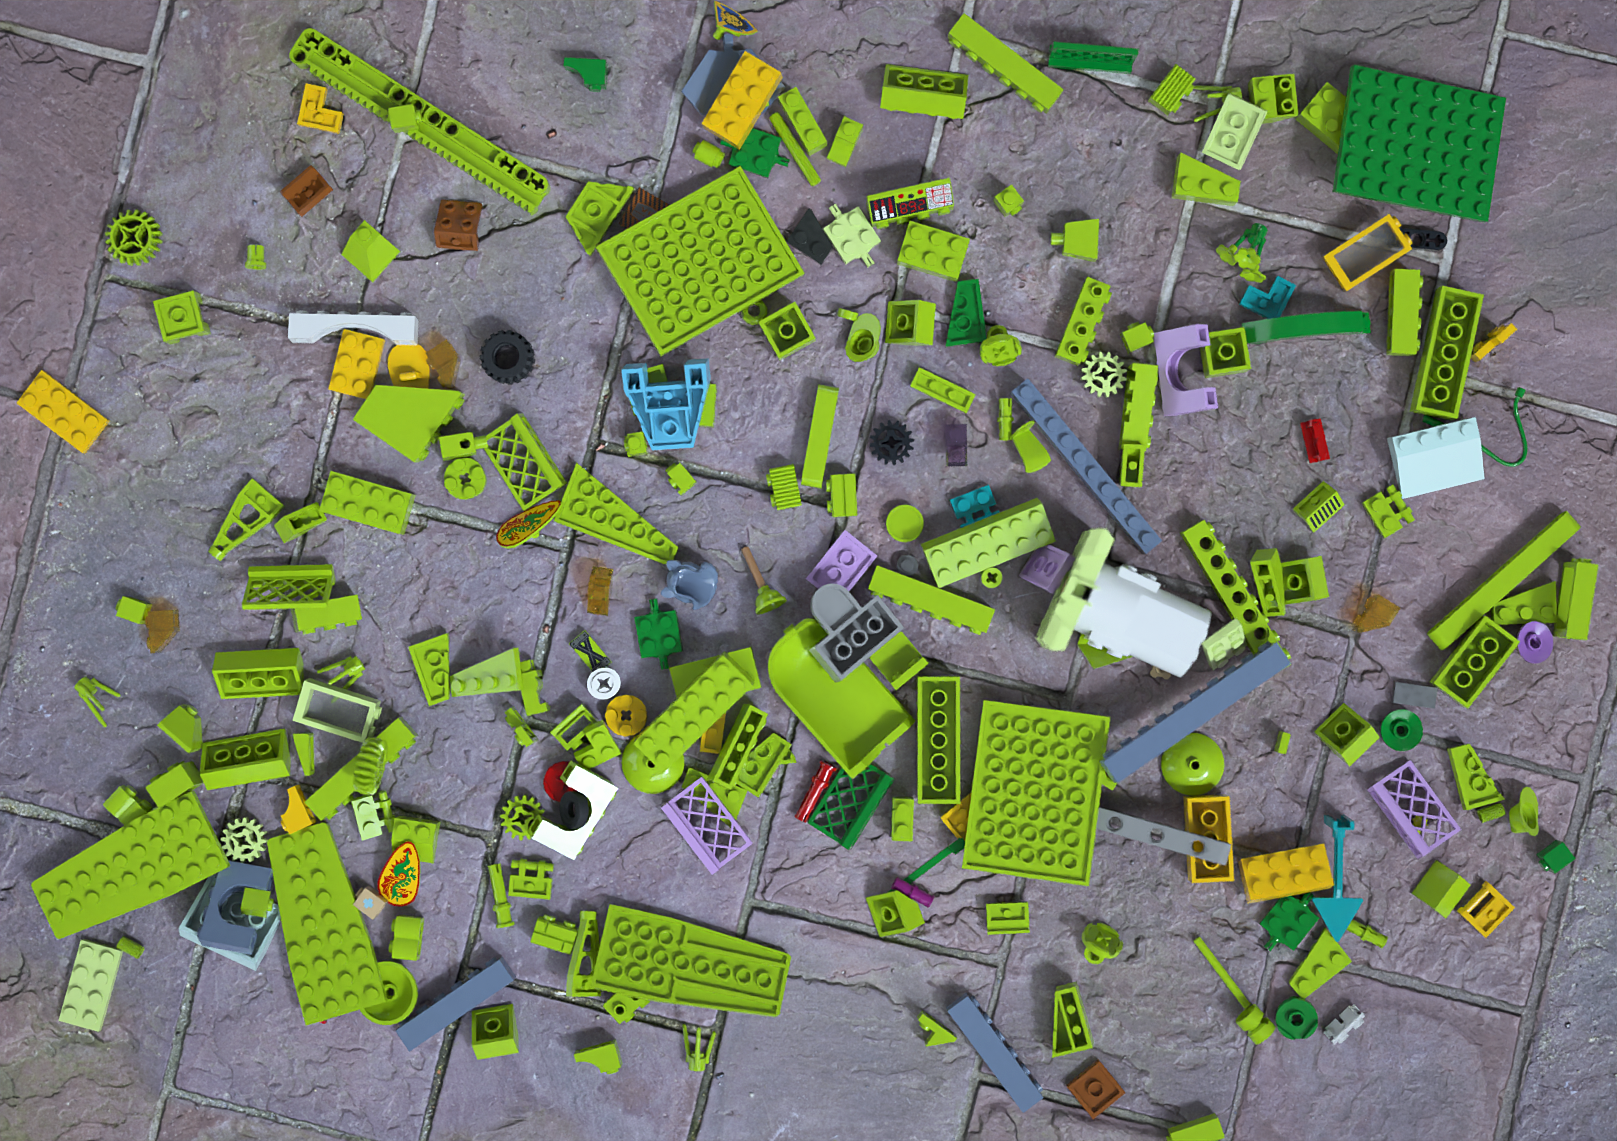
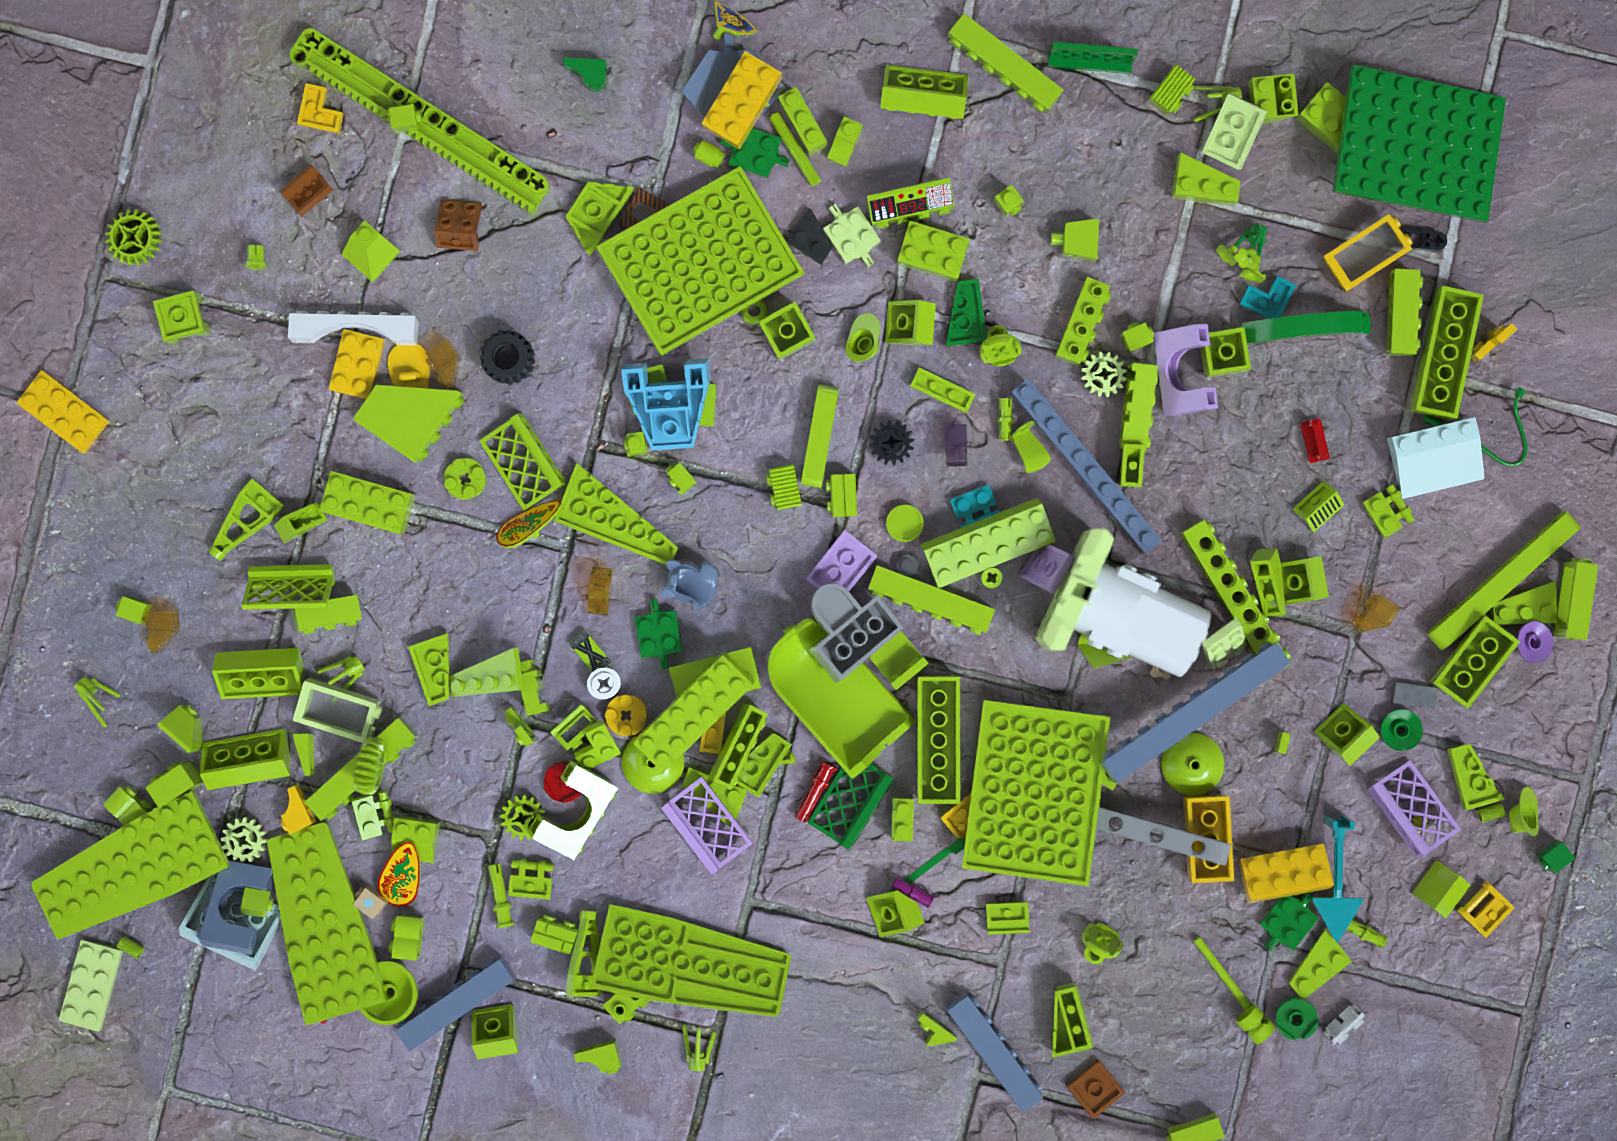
lime torso [439,432,488,461] -> none
black tyre [560,791,589,829] -> none
lime piece [741,546,787,615] -> none
lime tile [837,308,859,321] -> none

